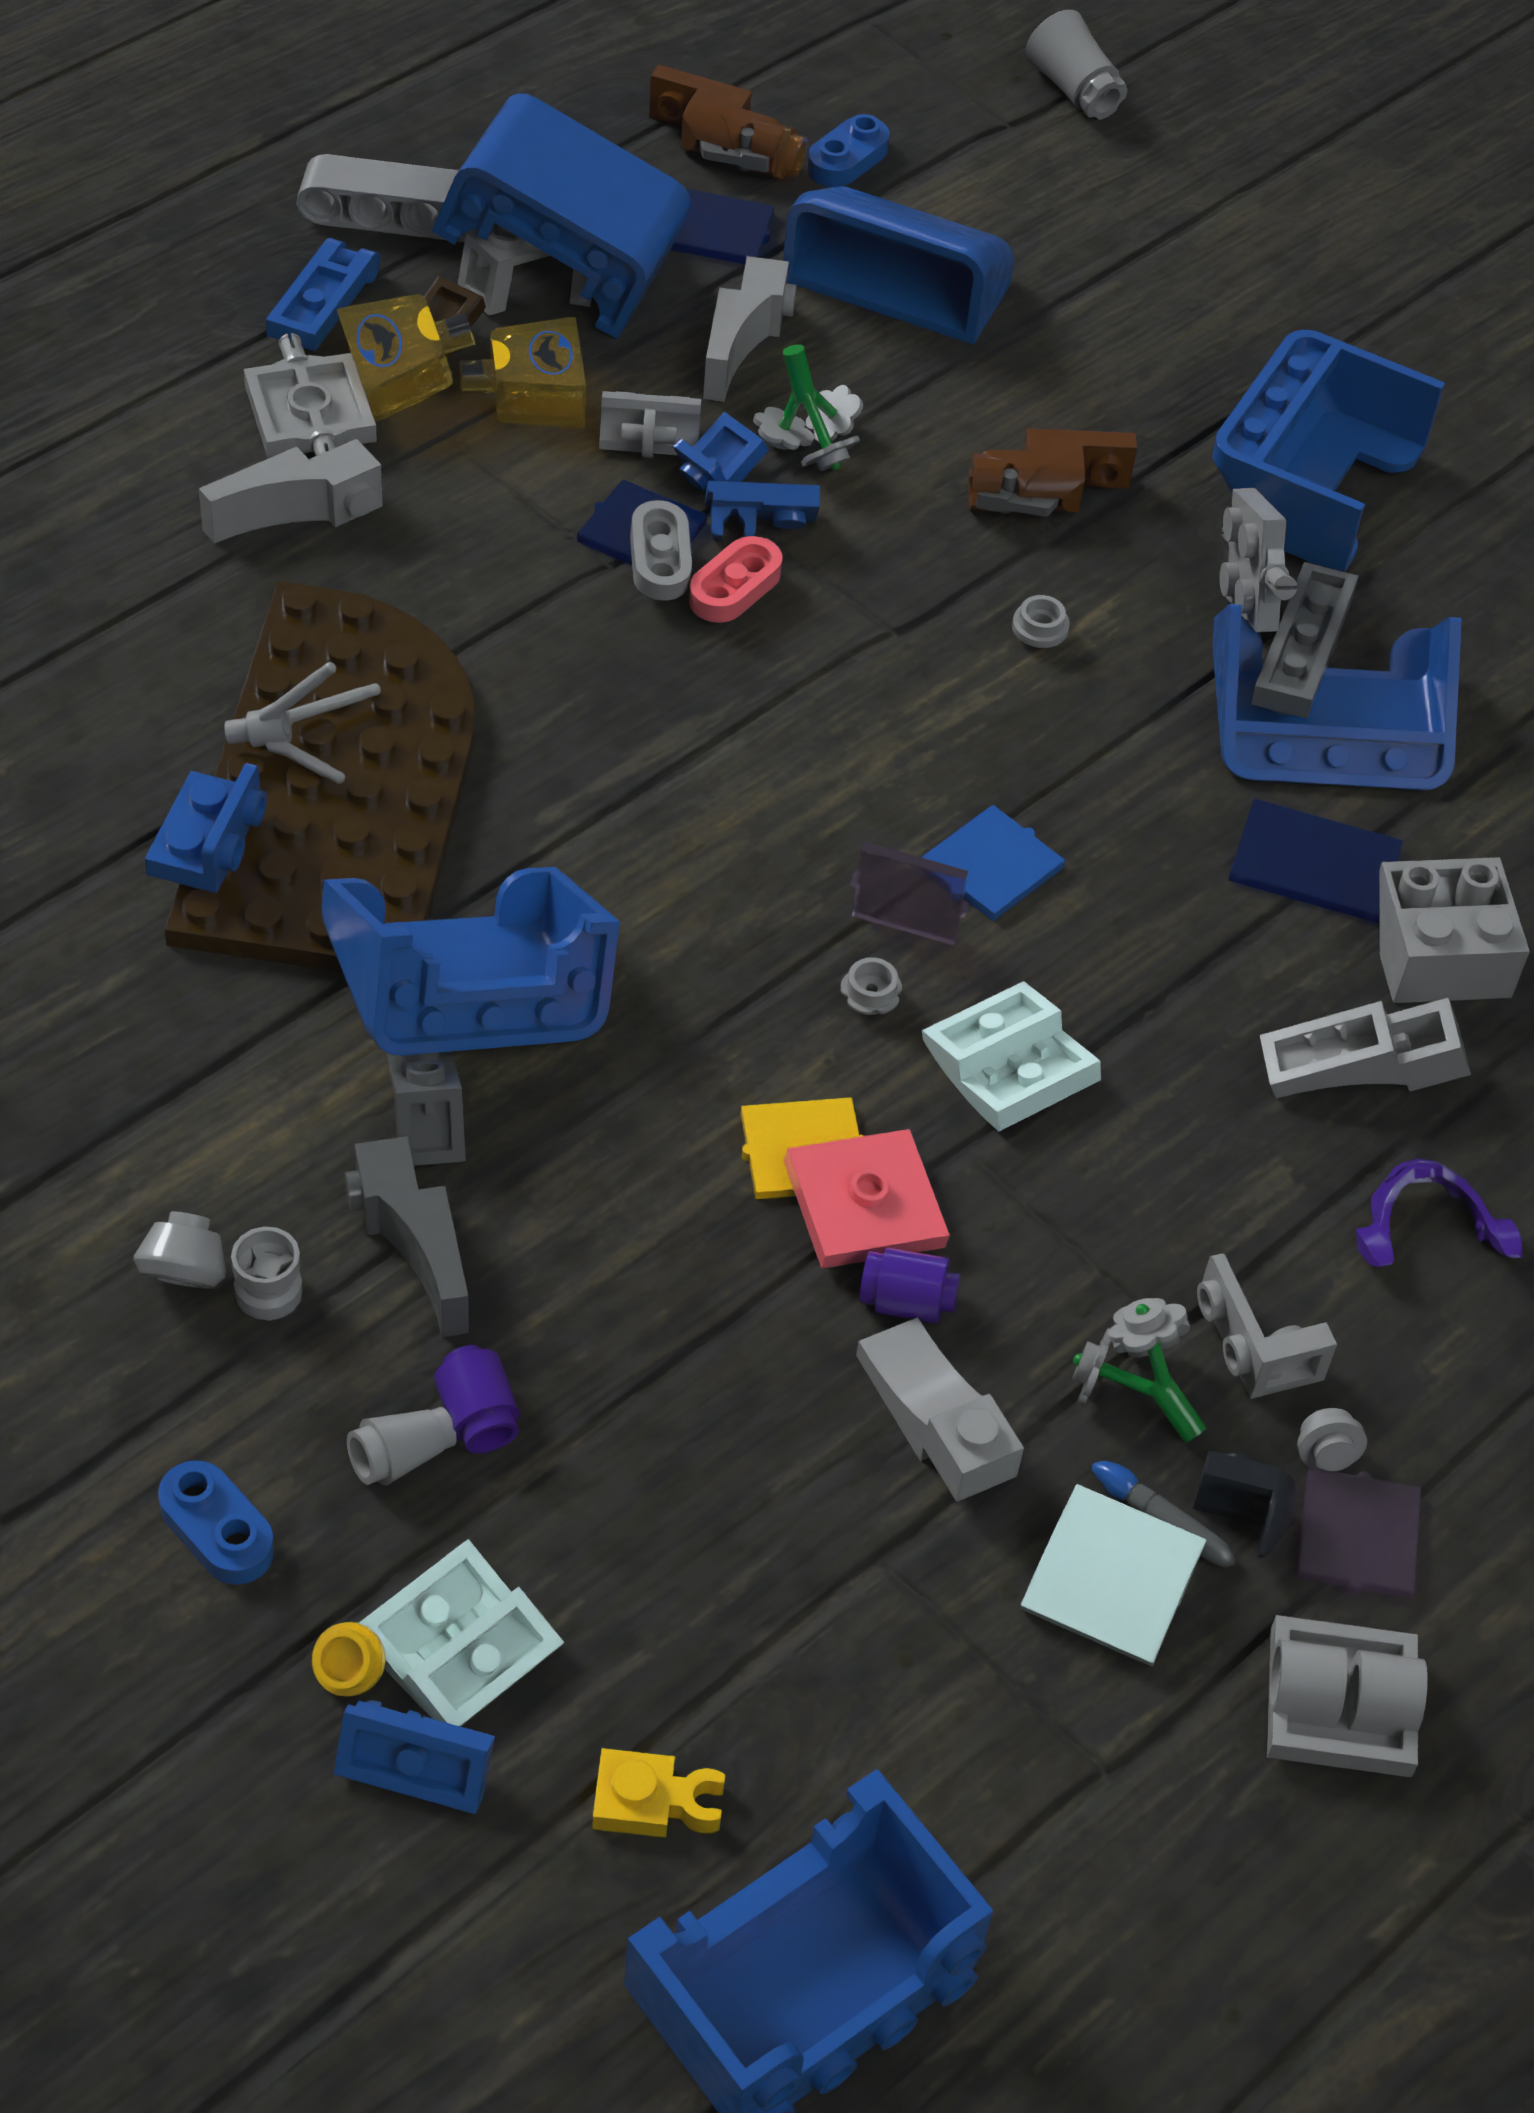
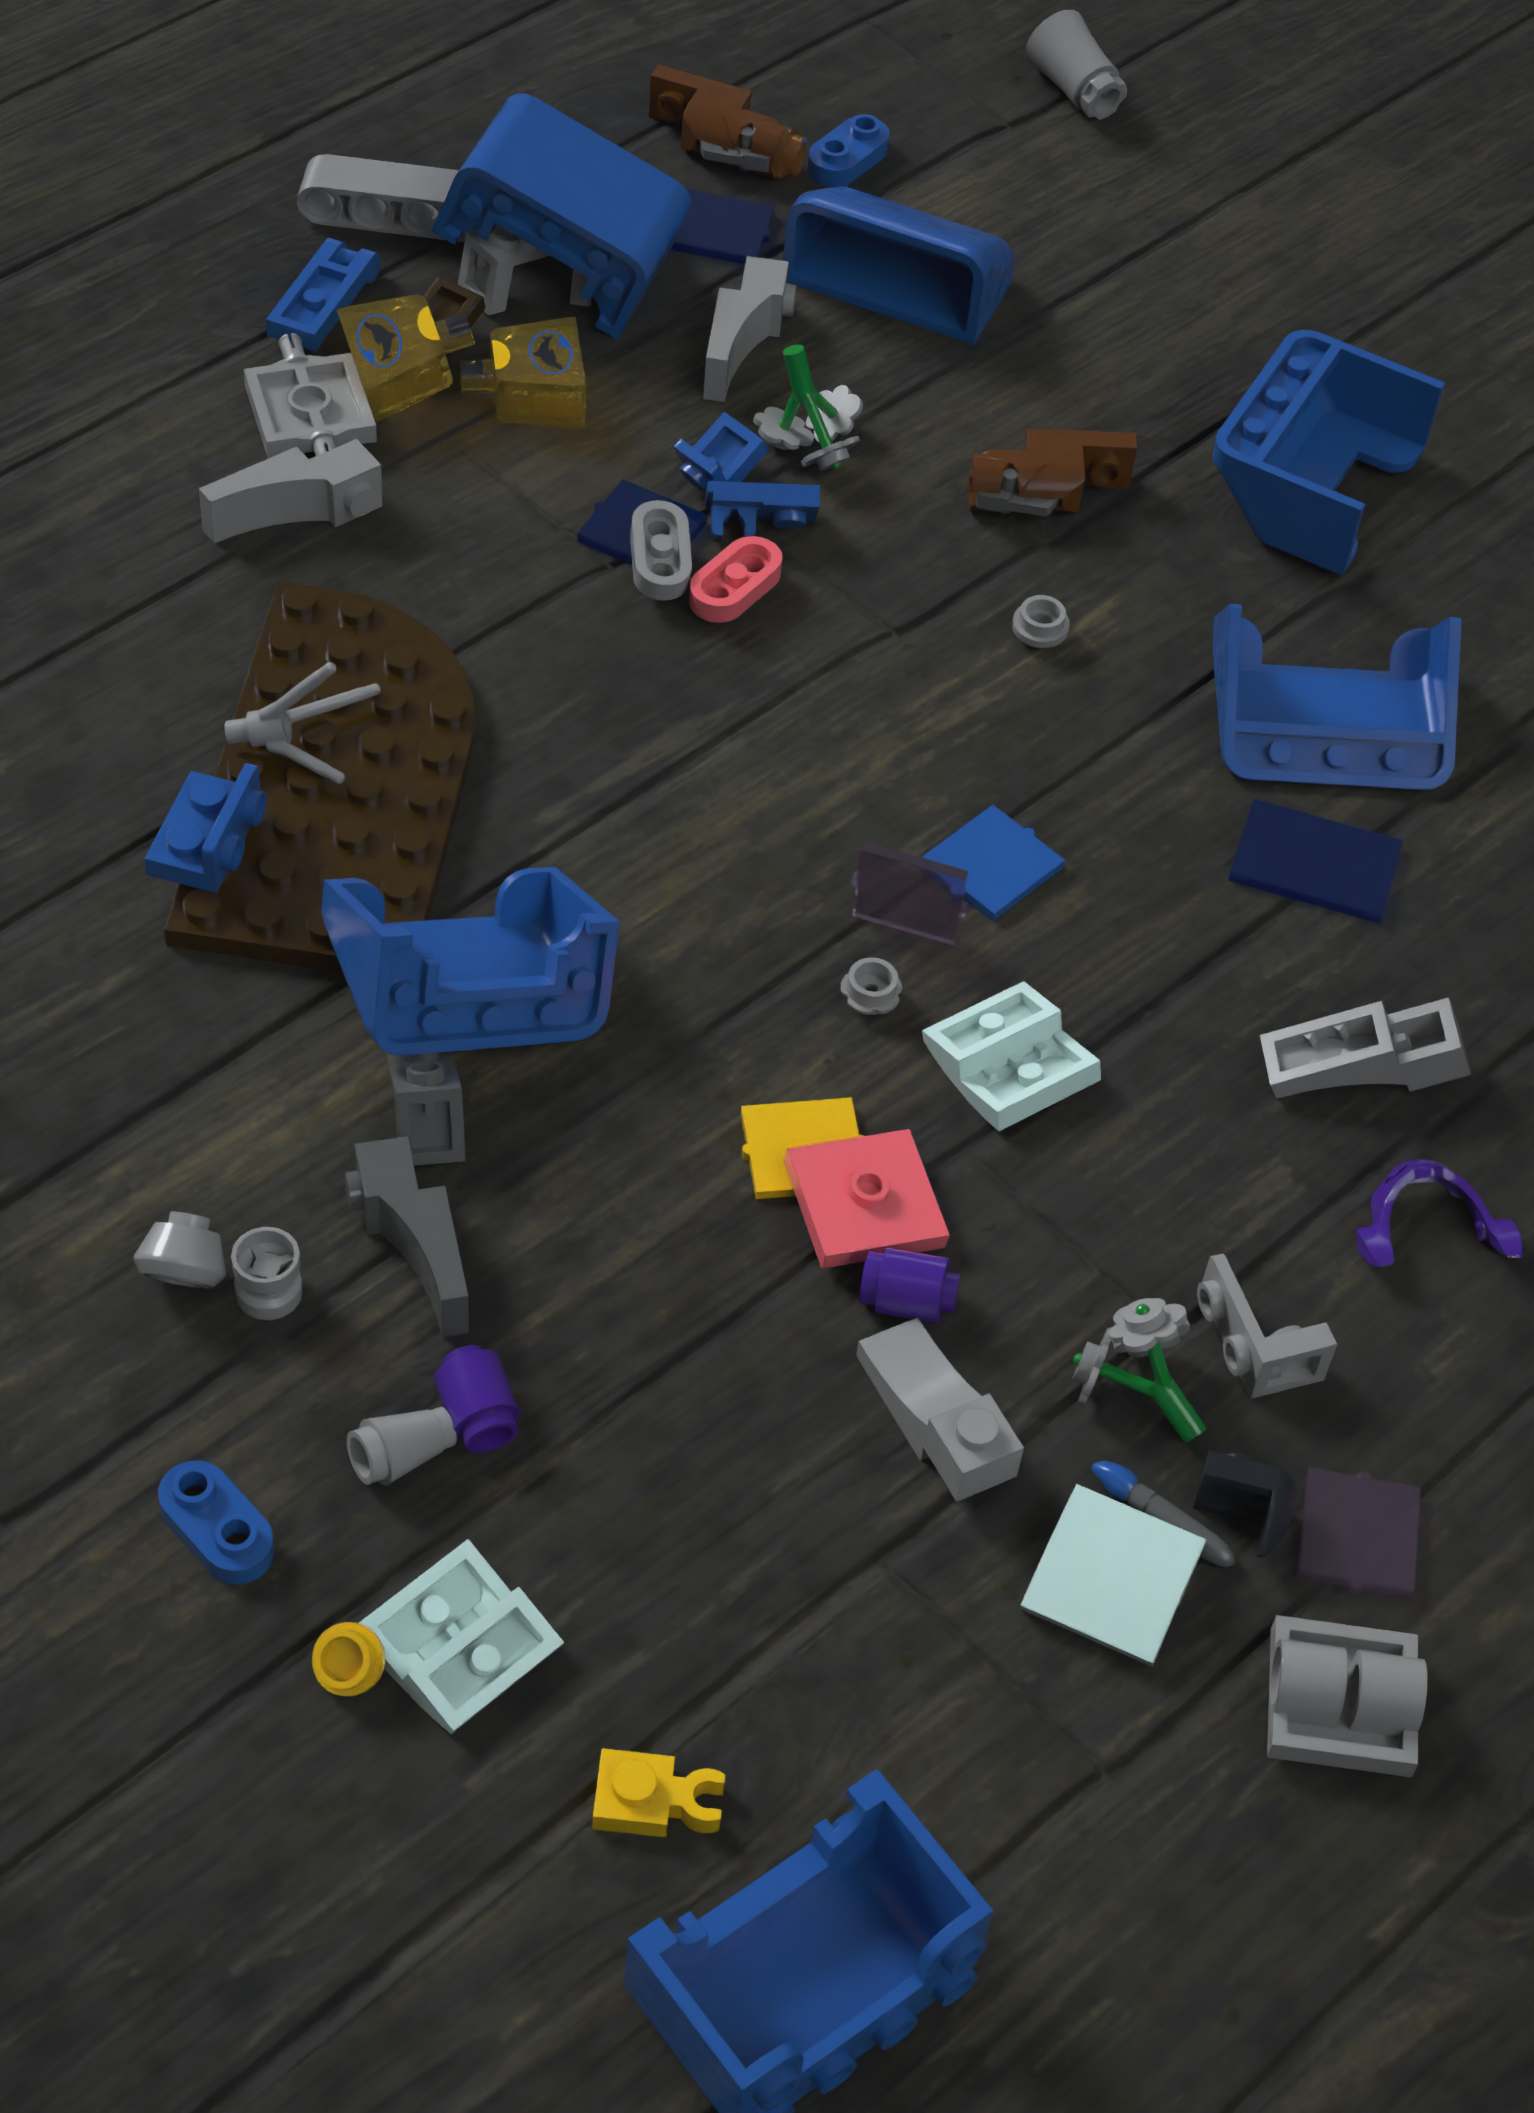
blue plate [333,1700,495,1814] -> none
light grey hips [599,391,701,458] -> none
light grey plate [1220,488,1297,632] -> none
dark grey plate [1251,562,1359,719] -> none
light grey plate [1297,1408,1367,1471] -> none
light grey slope [1379,857,1530,1003] -> none

